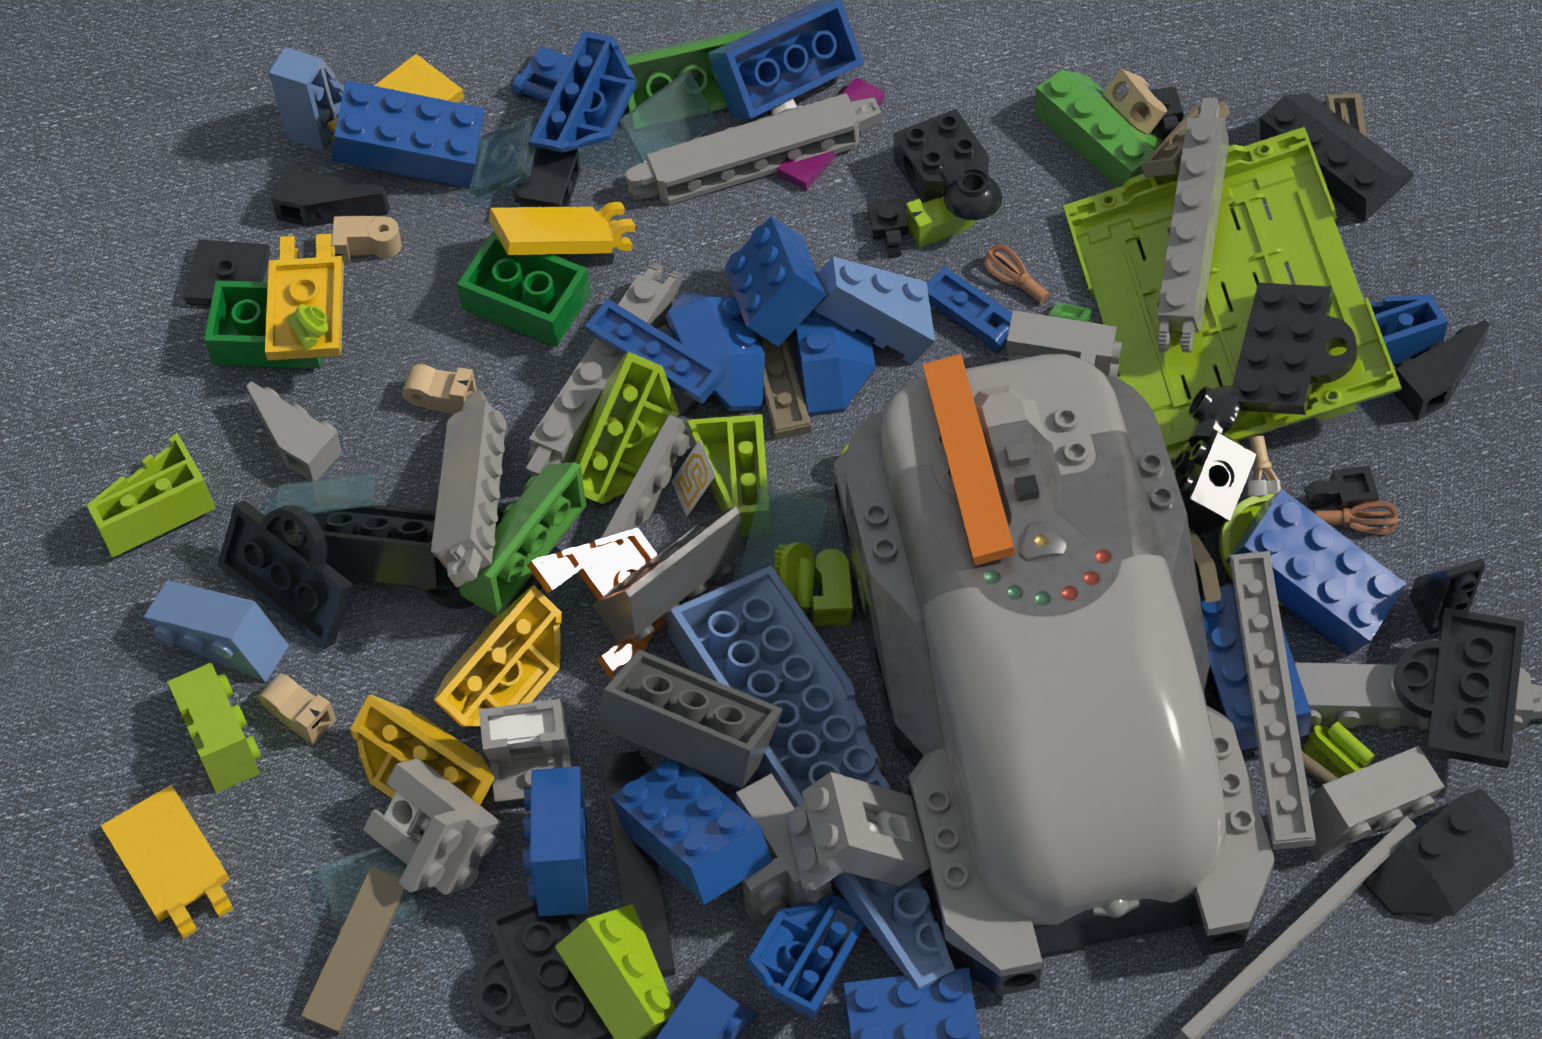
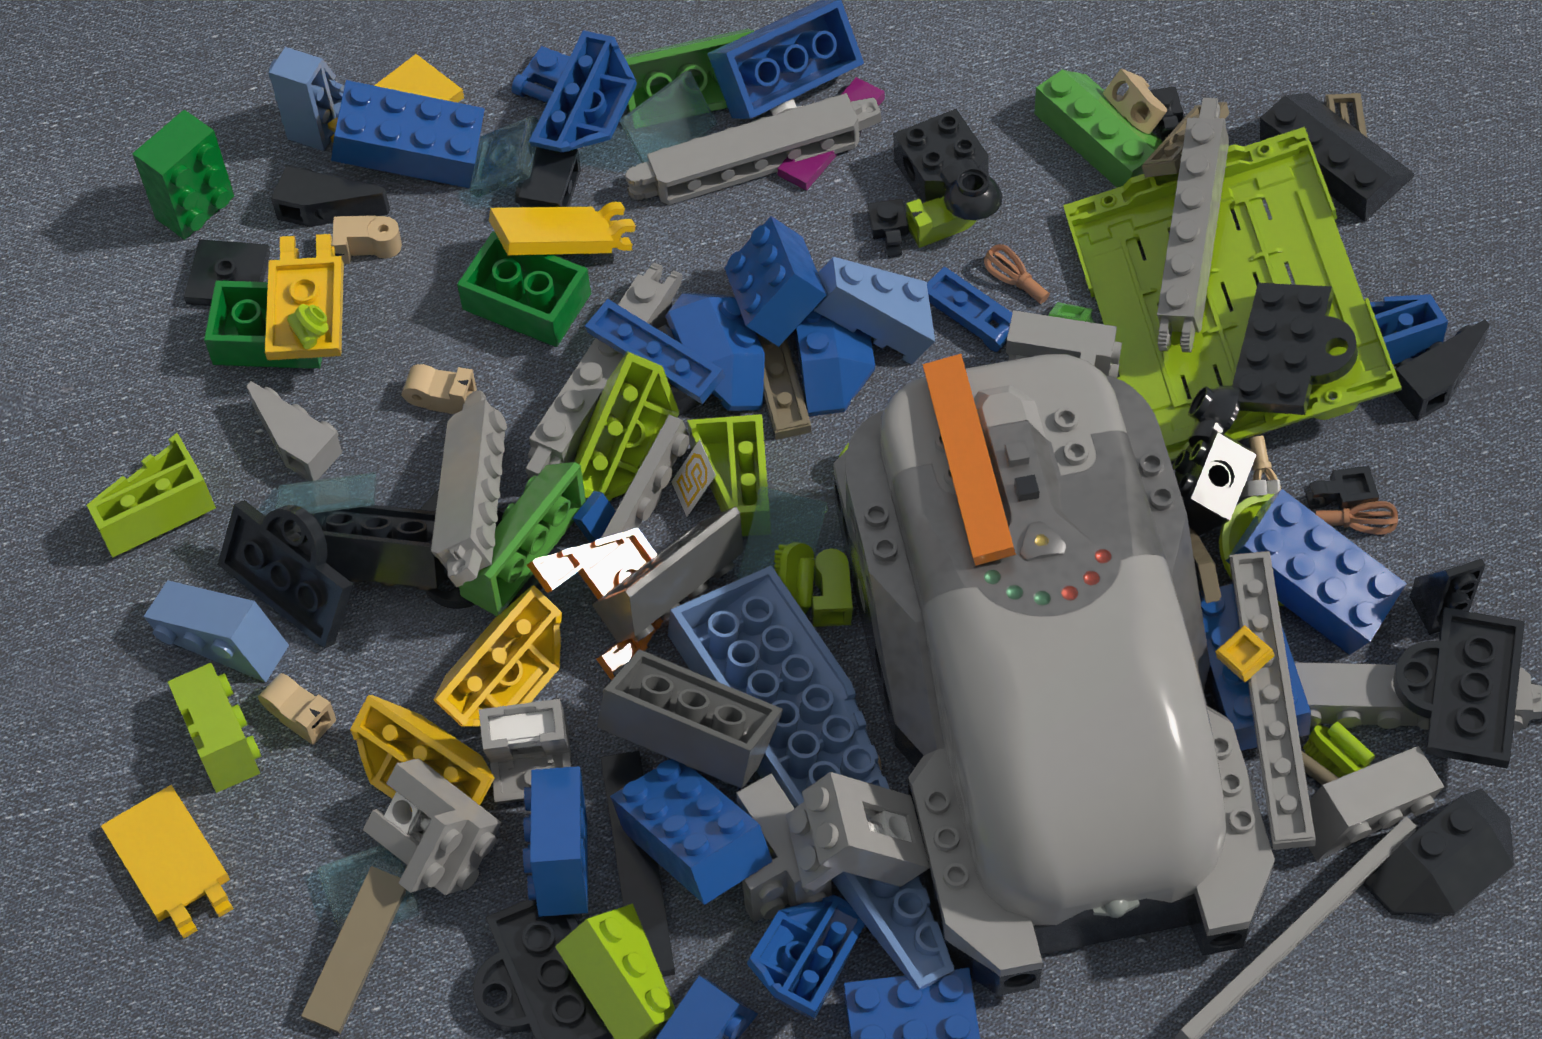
none -> green brick [132,110,234,240]
none -> blue tile [572,491,616,543]
none -> yellow tile [1215,625,1275,682]

